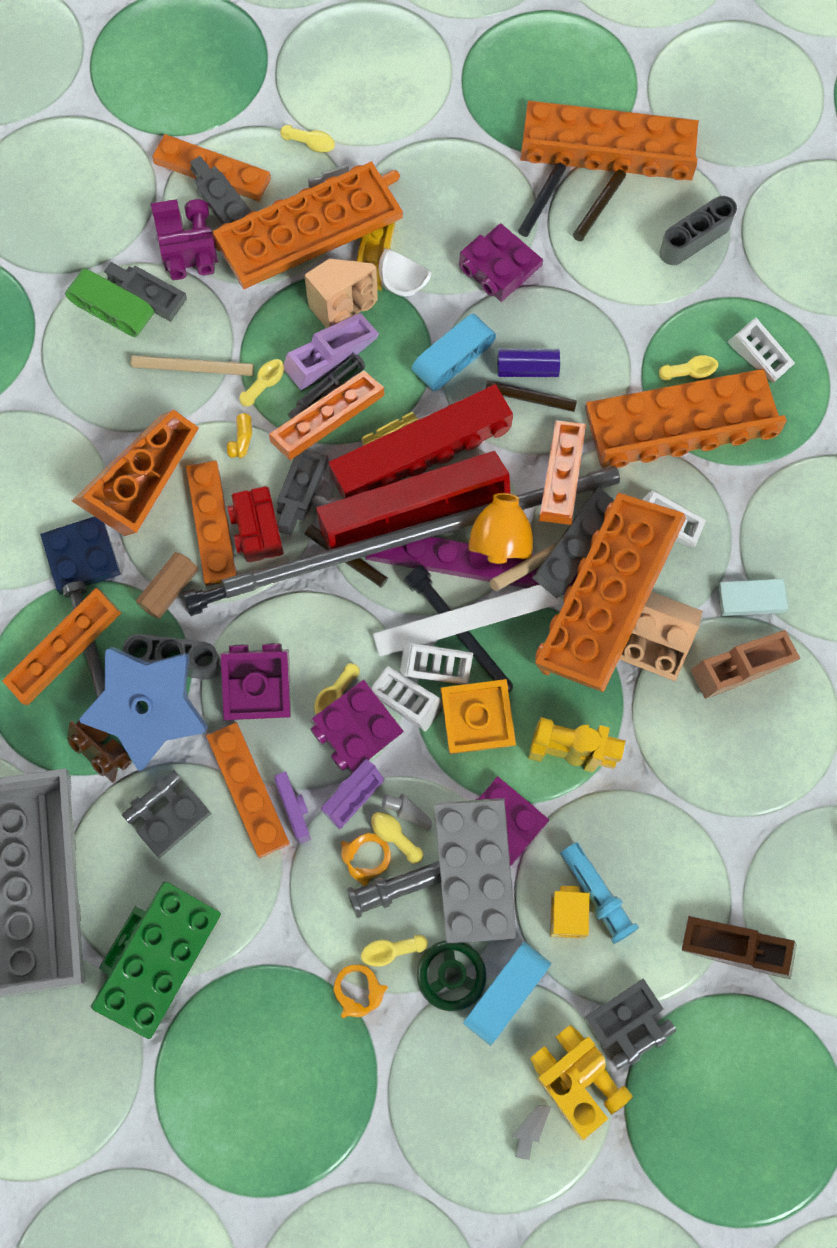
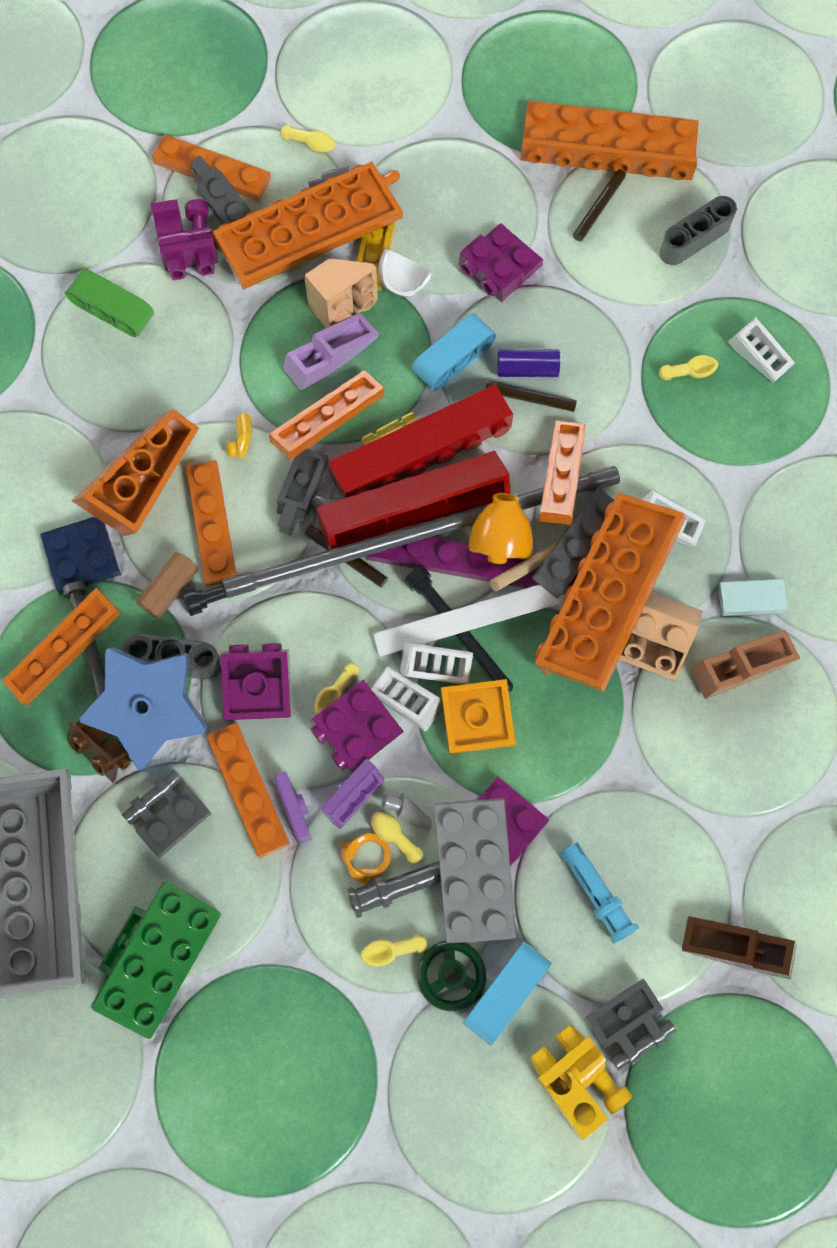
dark grey hinge [104,262,187,322] -> none
tan bar [131,355,254,376] -> none
red brick [227,486,284,563] -> none
light yellow piece [239,359,284,407] -> none
dark grey piece [288,354,365,419] -> none
light orange piece [333,964,388,1018] -> none
light grey bar [512,1105,551,1160] -> none
black bar [518,162,566,237] -> none
yellow hips [528,717,626,772] -> none
yellow brick [550,886,590,939] -> none
orange bracket [585,369,787,468] -> none

